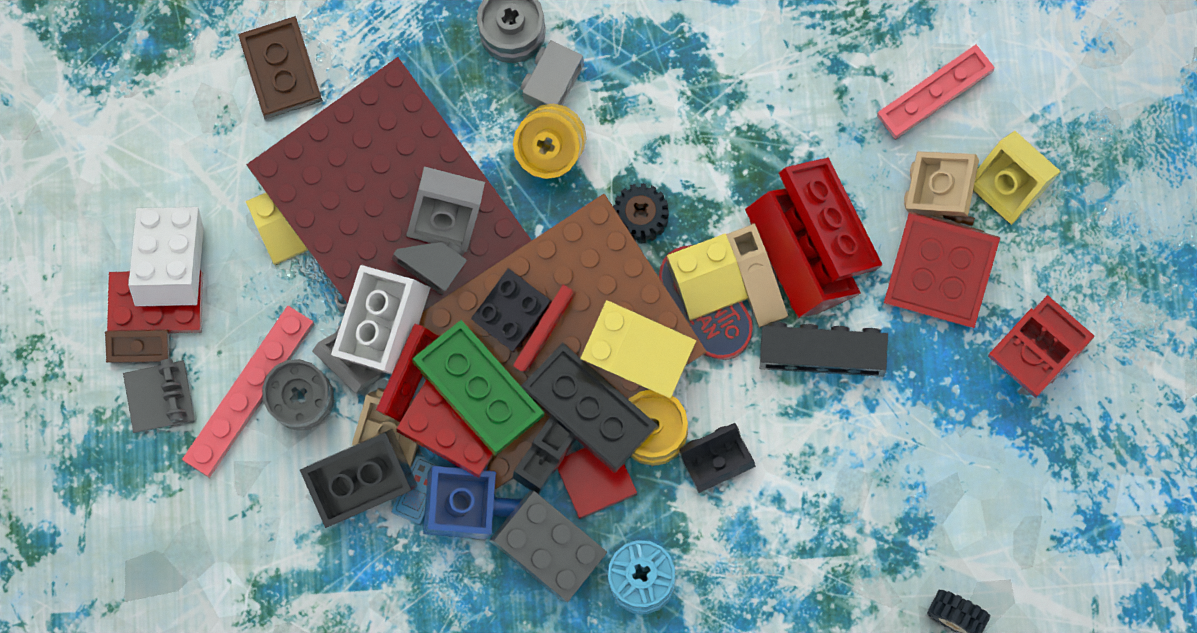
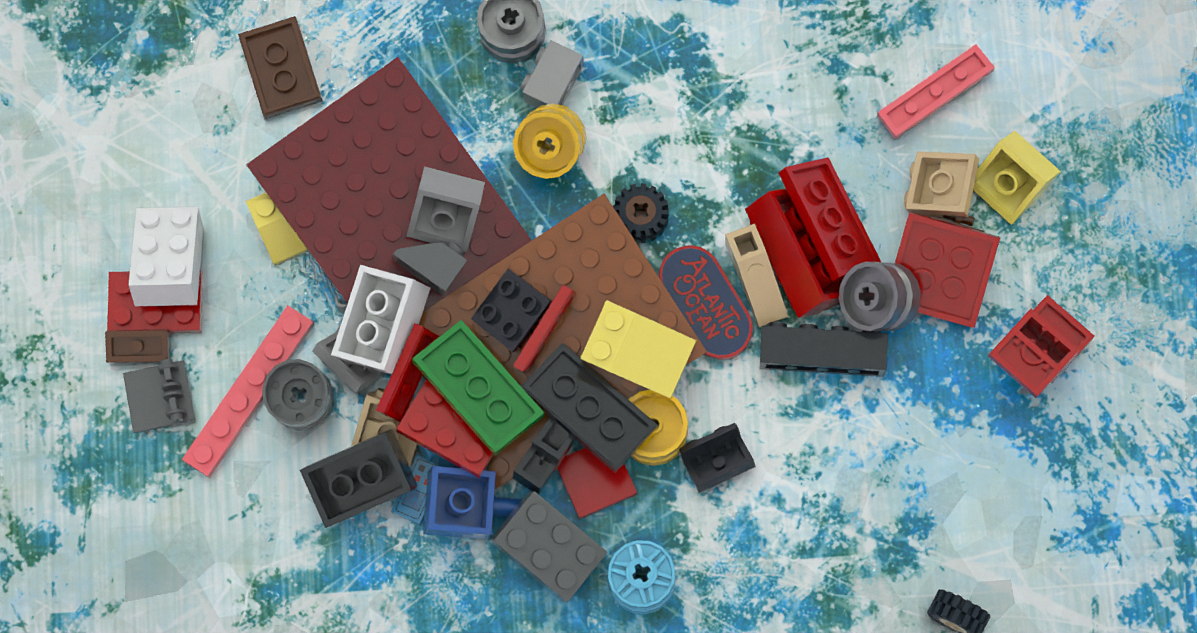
light yellow slope [667,233,748,321] -> none
none -> flat silver wheel [839,262,921,331]

